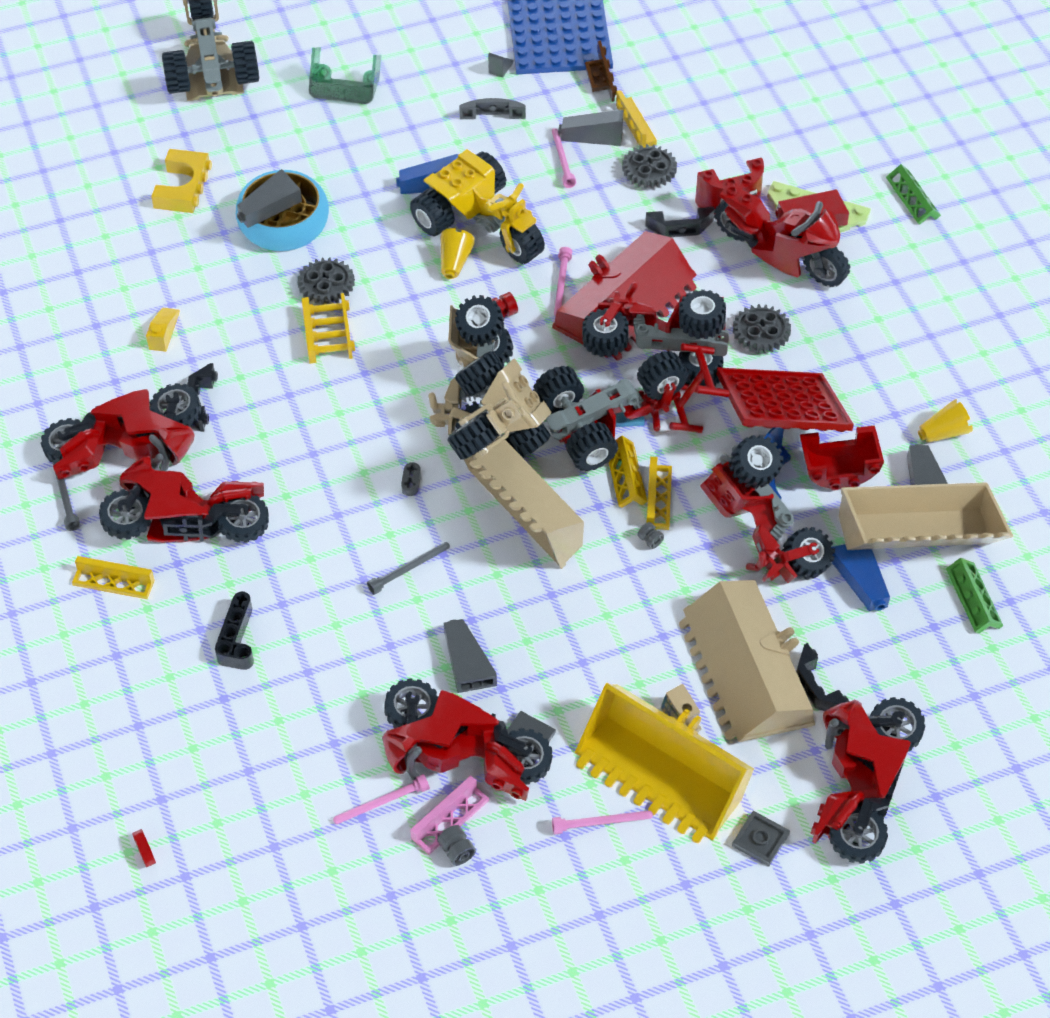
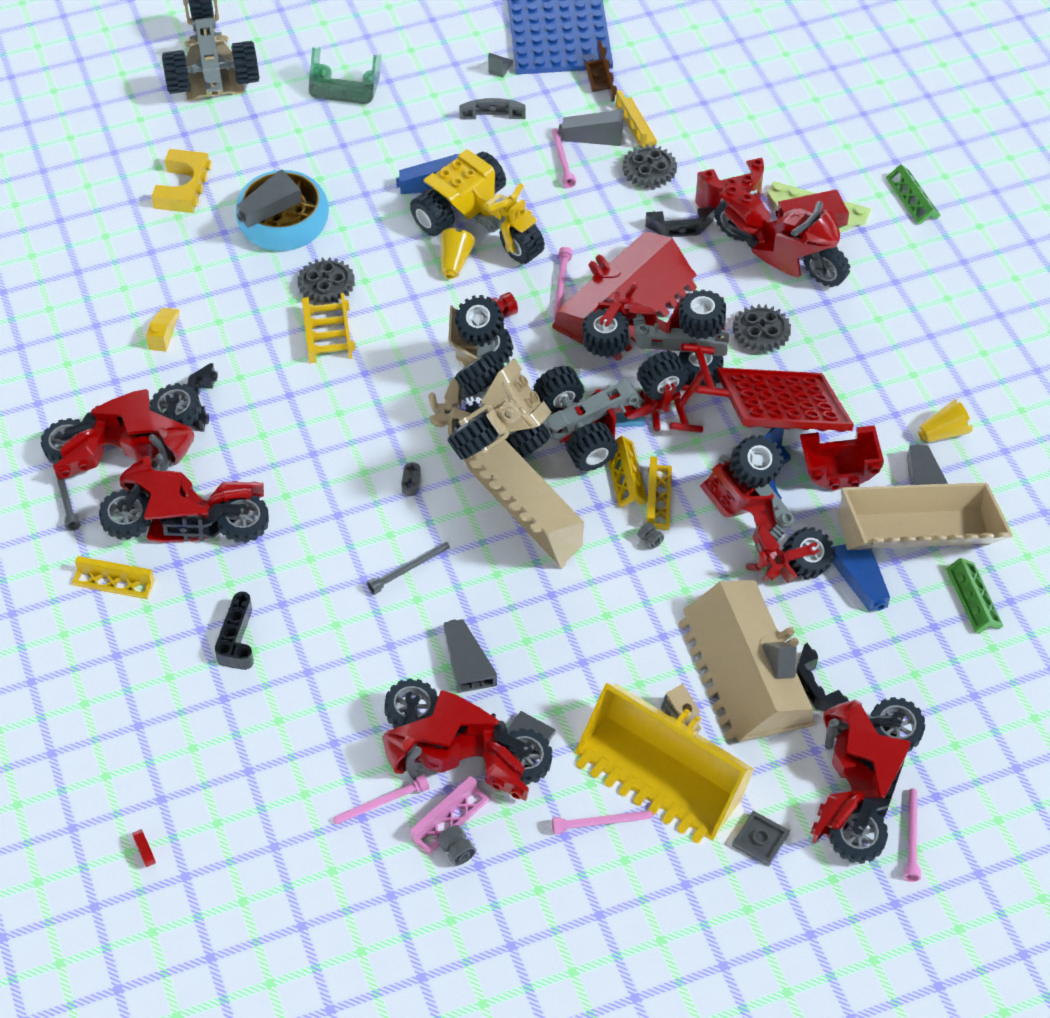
none -> dark grey slope [763,642,797,679]
none -> bright pink piece [904,788,921,882]

